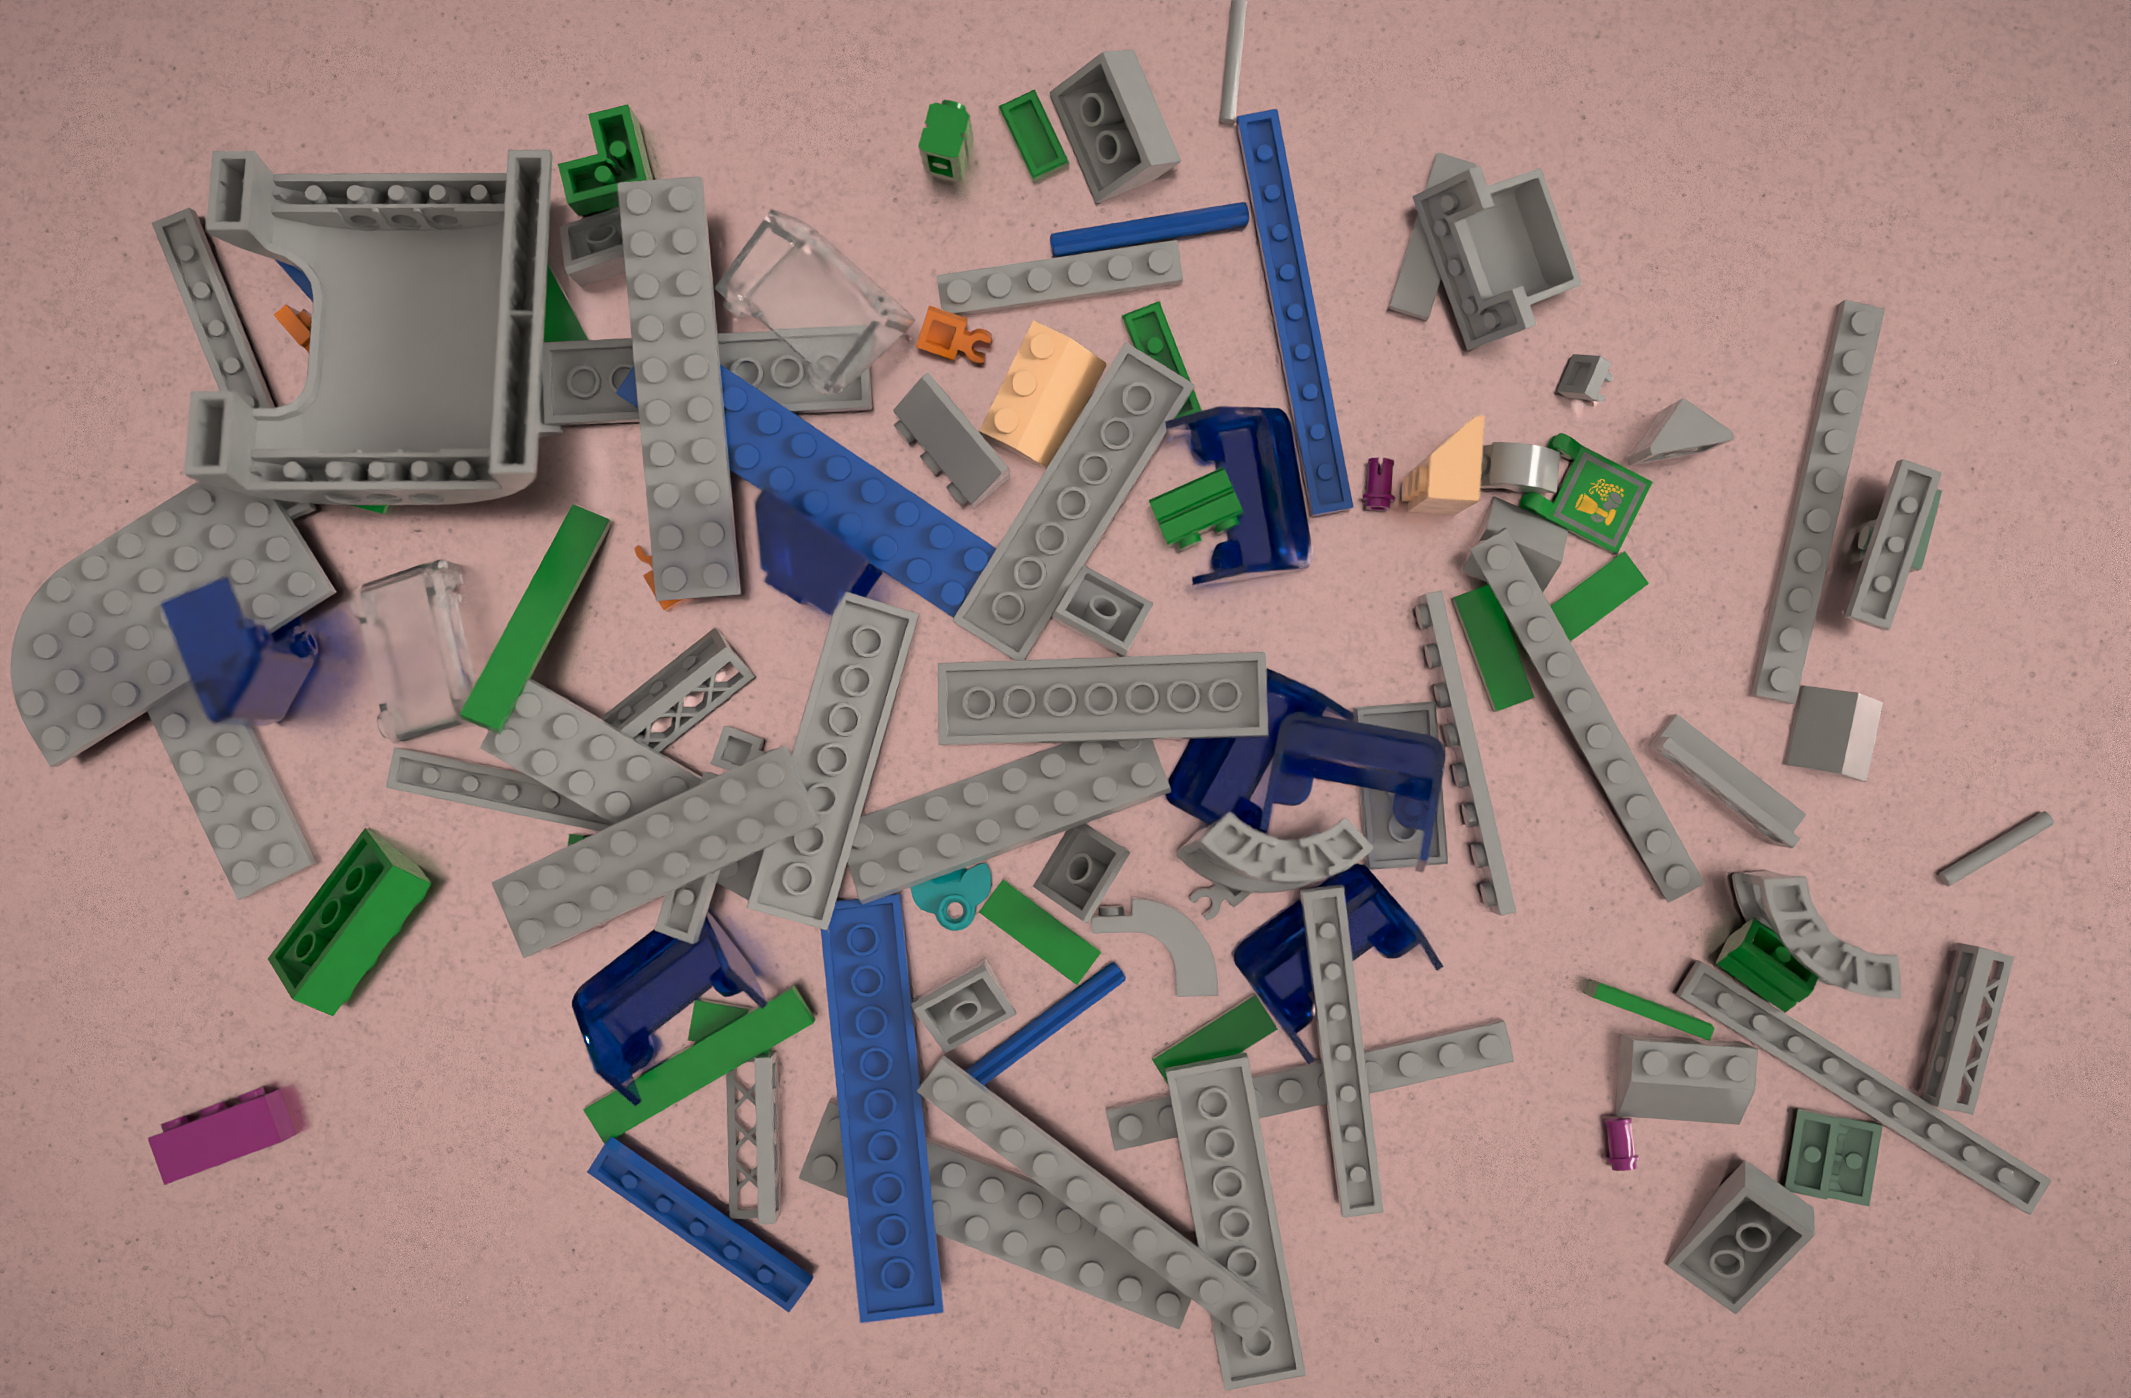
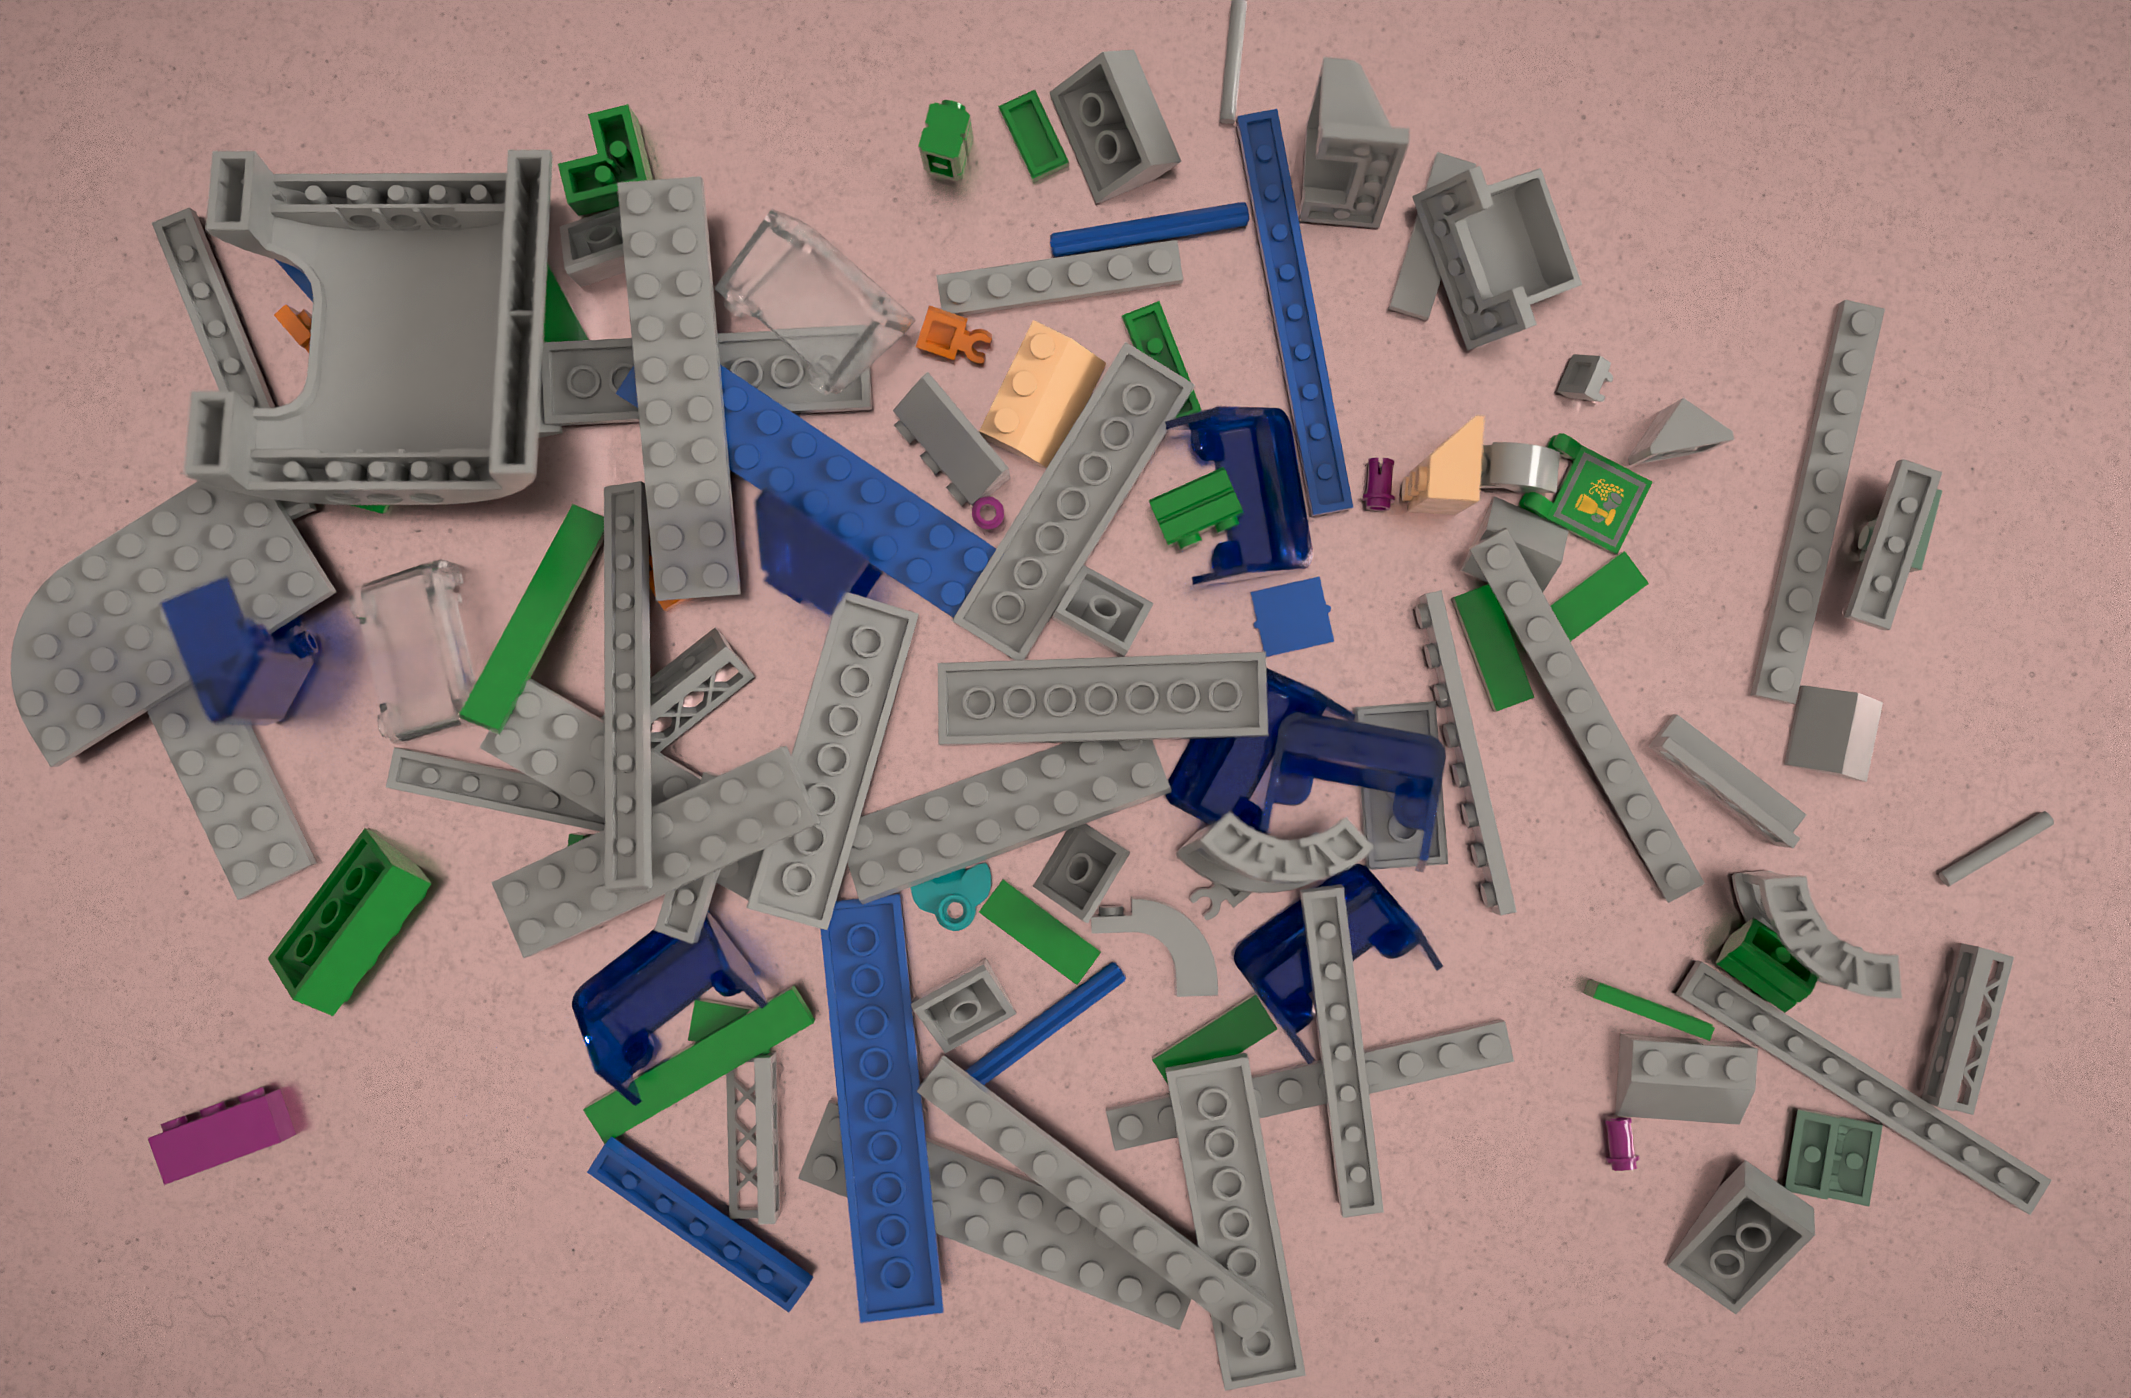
light grey plate [710,725,775,771] -> none
none -> light grey plate [604,481,652,892]
none -> magenta pin [972,497,1004,530]
none -> blue piece [1250,576,1335,657]
none -> light grey windscreen [1299,57,1409,228]

